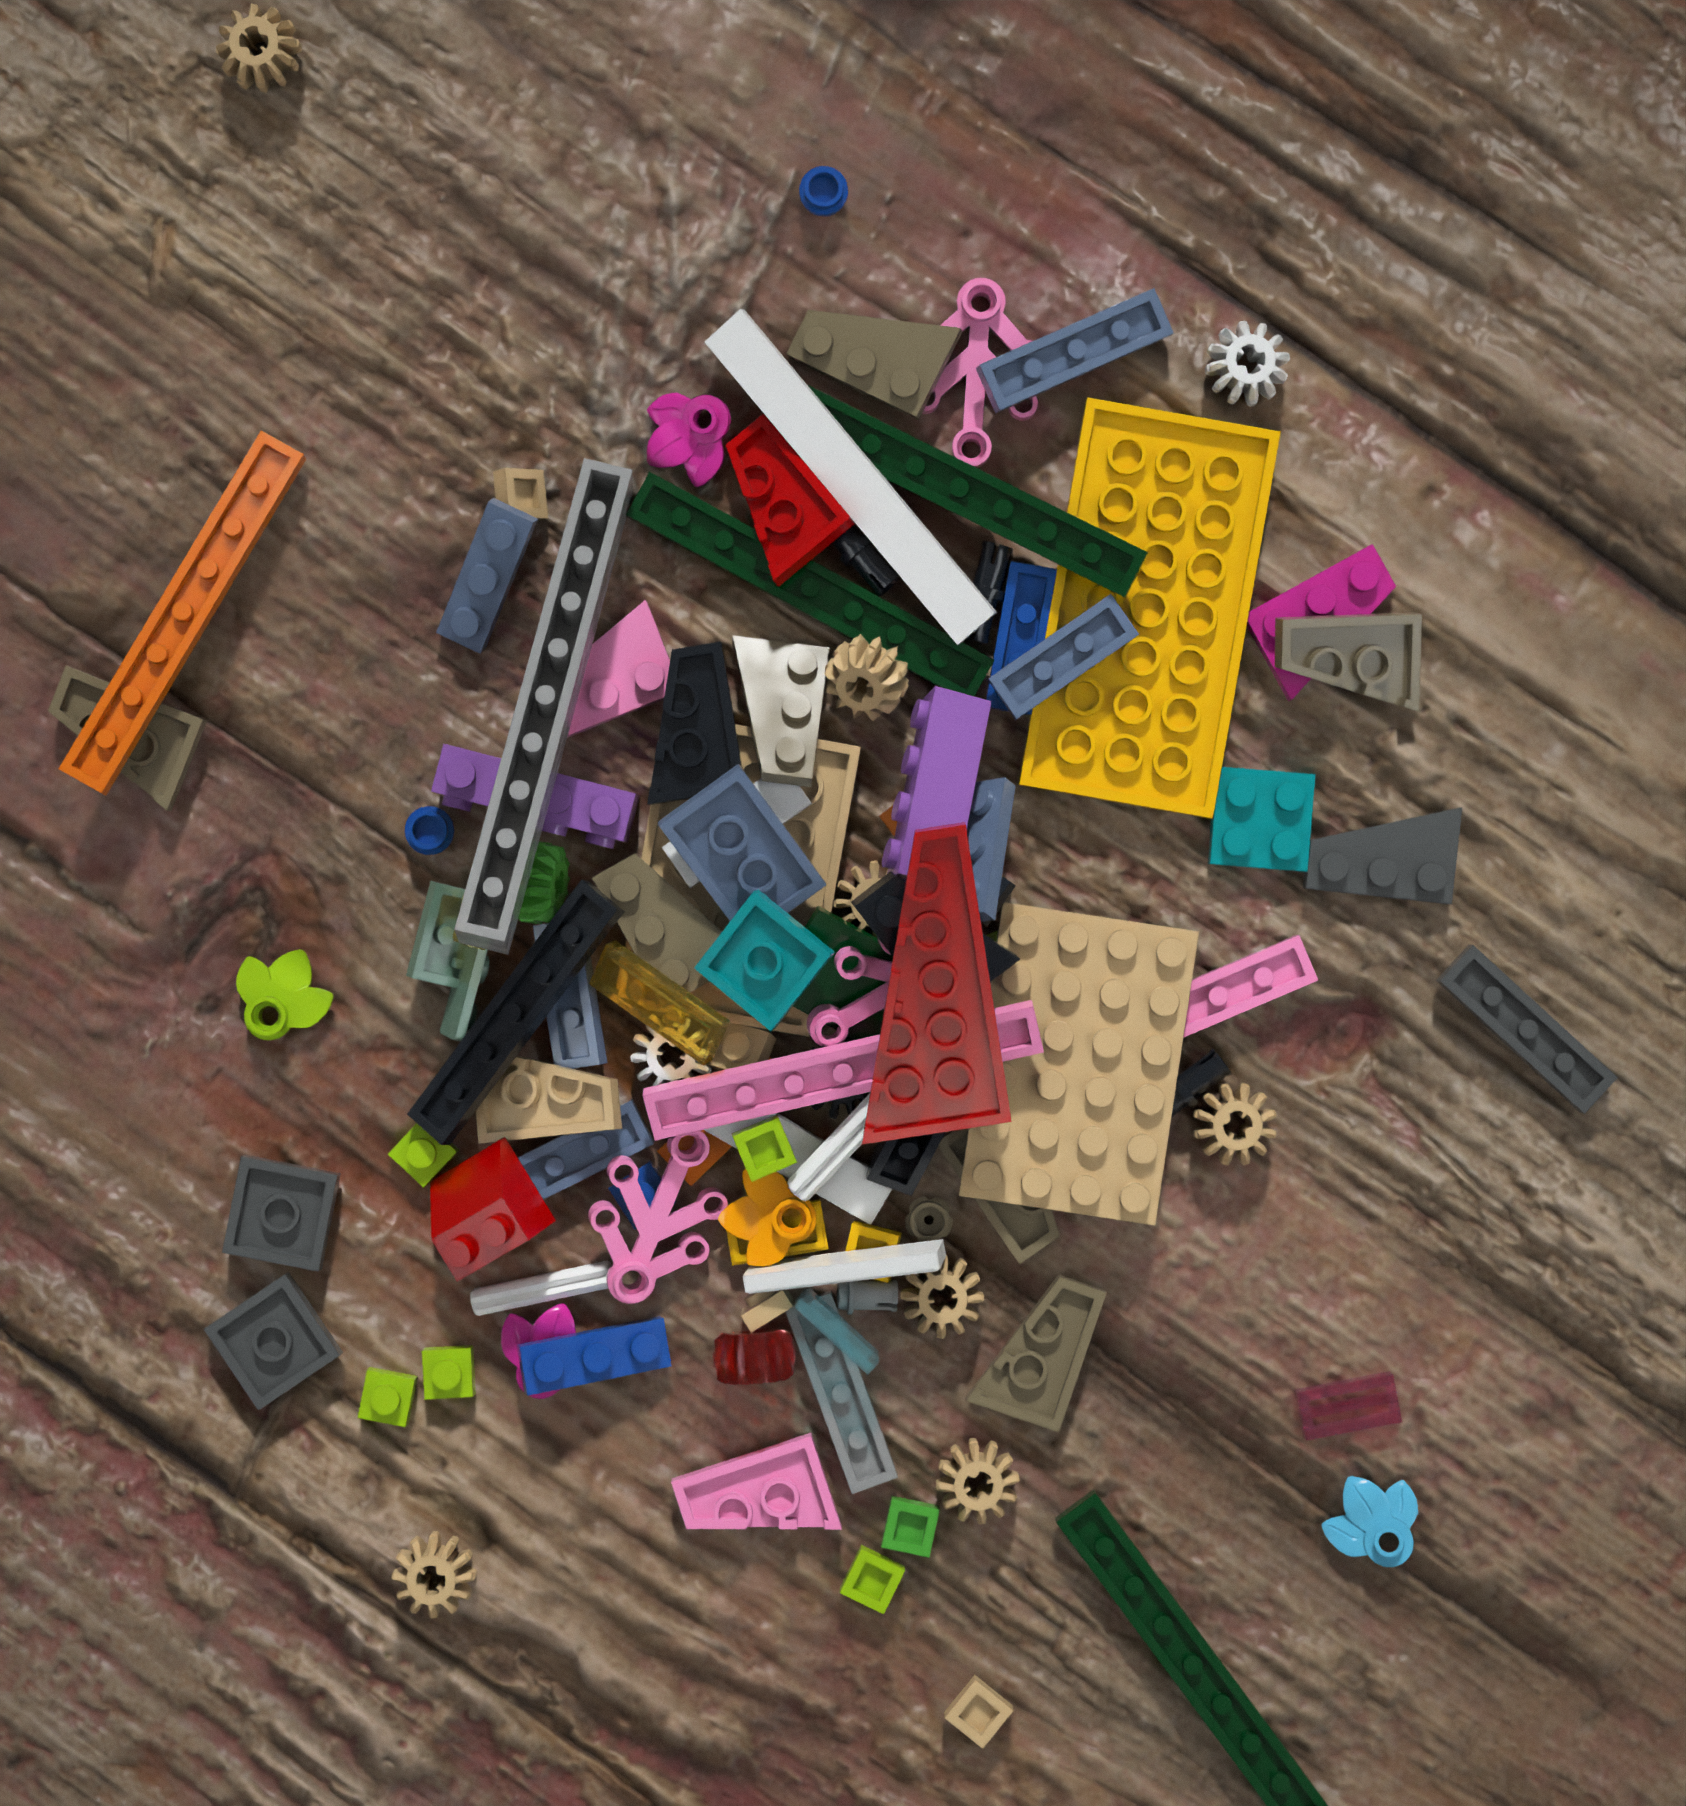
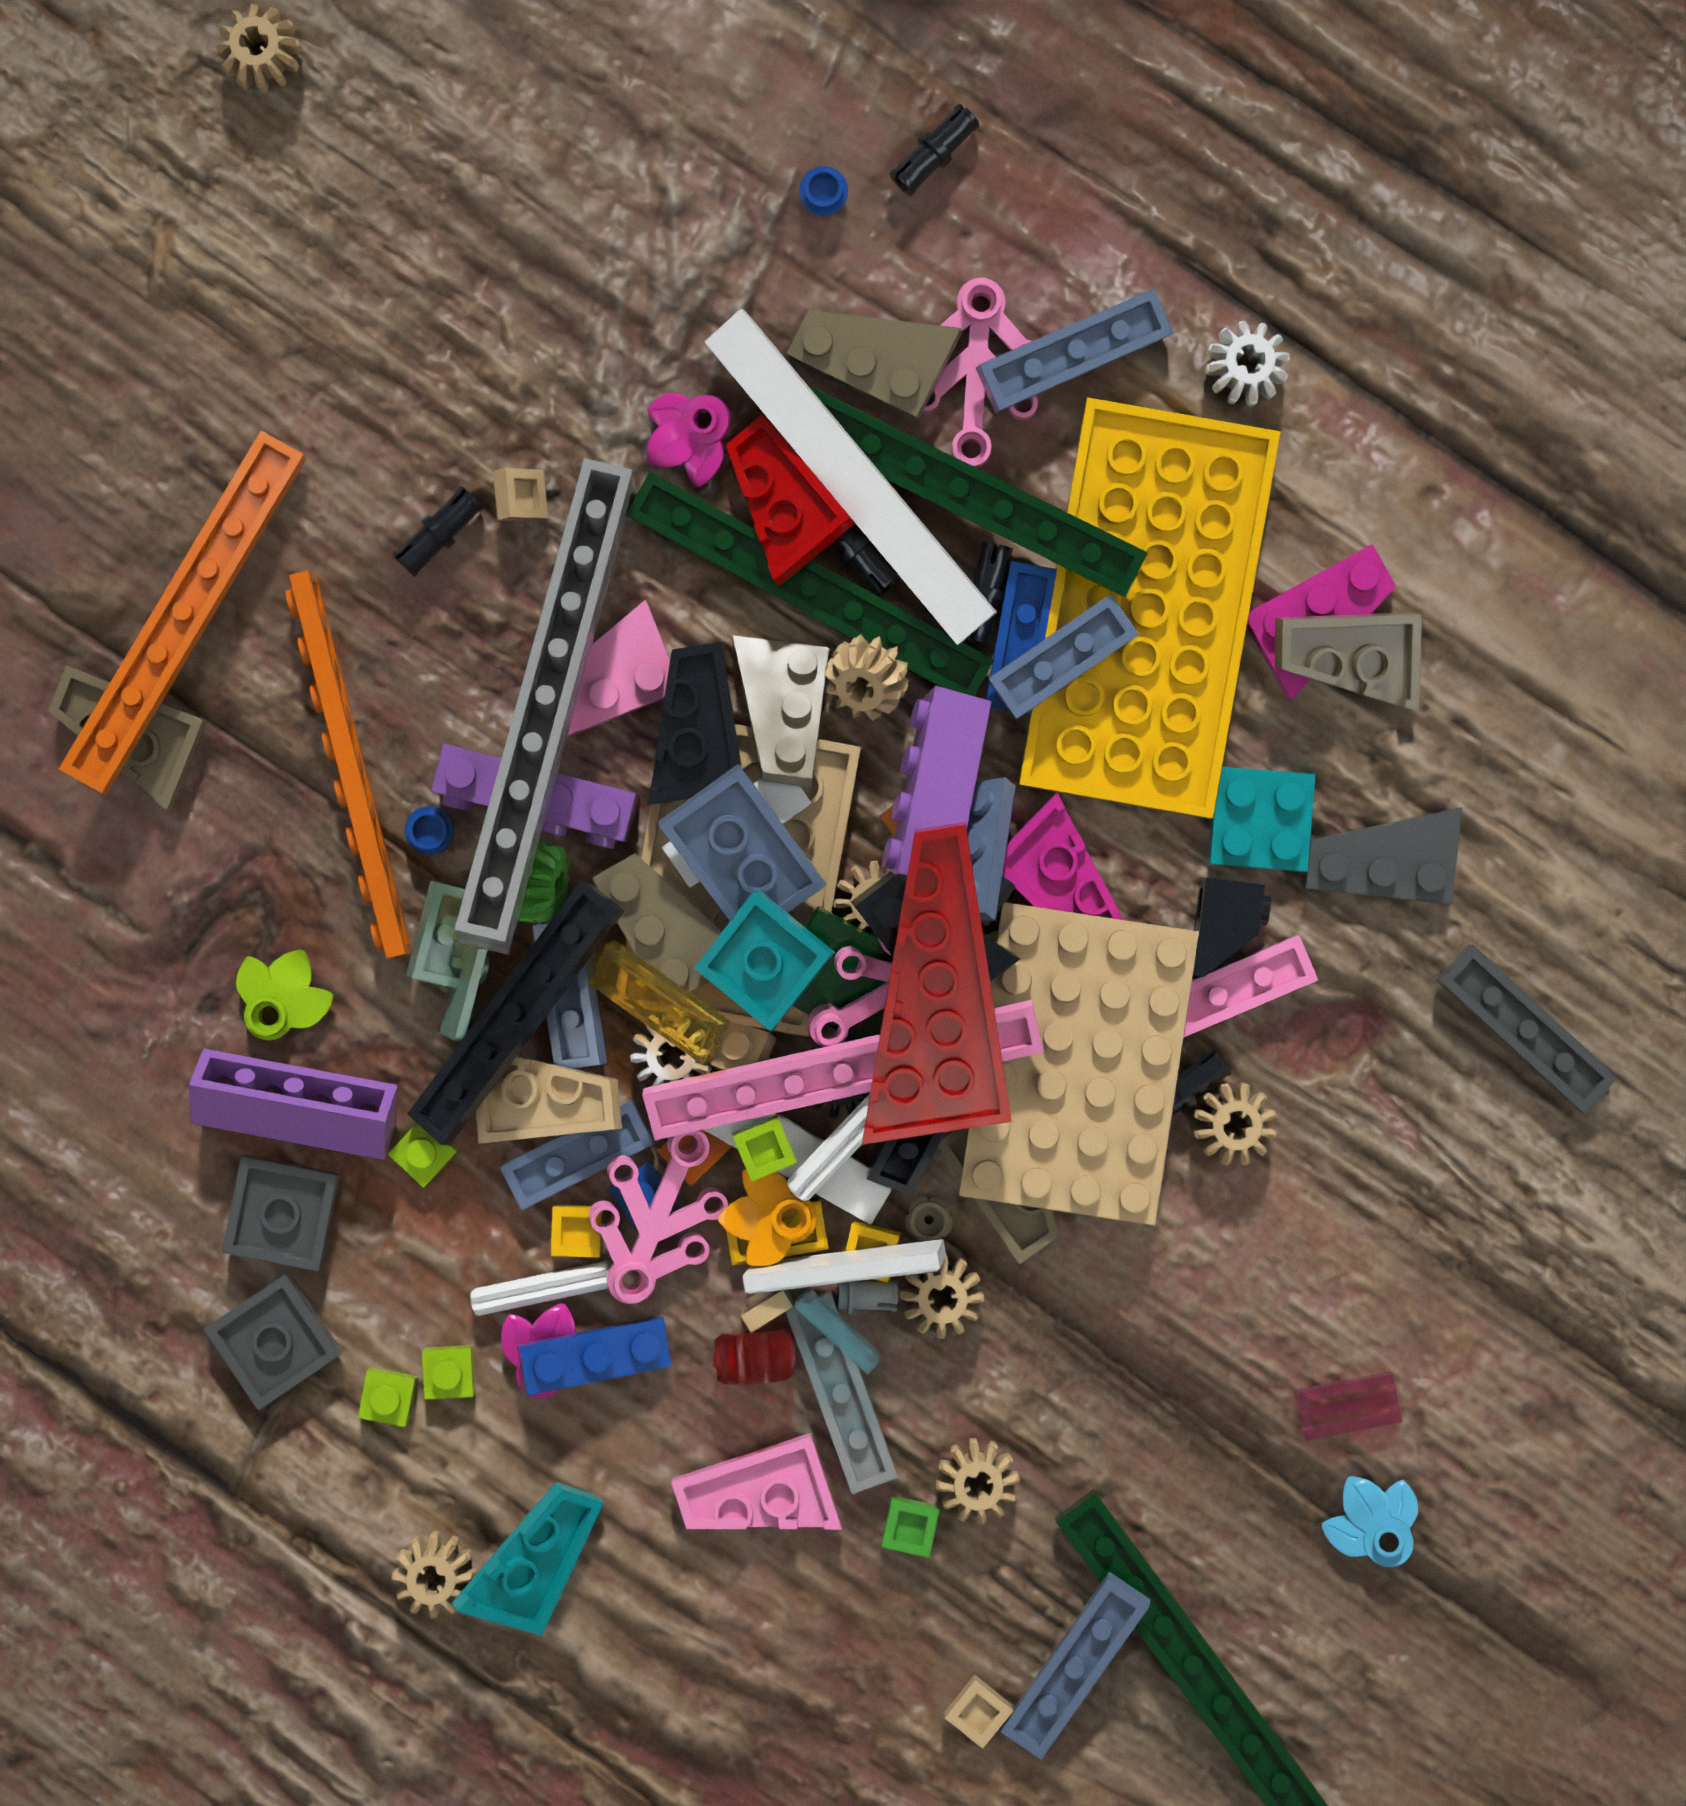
red slope [430,1137,556,1282] -> none
sand blue plate [436,498,538,654] -> none
lime plate [840,1545,905,1614] -> none
dark tan wing [965,1275,1106,1432] -> none
none -> medium lavender brick [189,1048,397,1160]
none -> orange plate [285,570,412,959]
none -> black pin [392,486,484,577]
none -> teal wing [451,1482,604,1636]
none -> yellow plate [551,1205,603,1257]
none -> black pin [889,104,980,196]
none -> sand blue plate [1000,1572,1151,1760]
none -> dark pink wing [1002,792,1124,920]
none -> black slope [1193,878,1271,977]

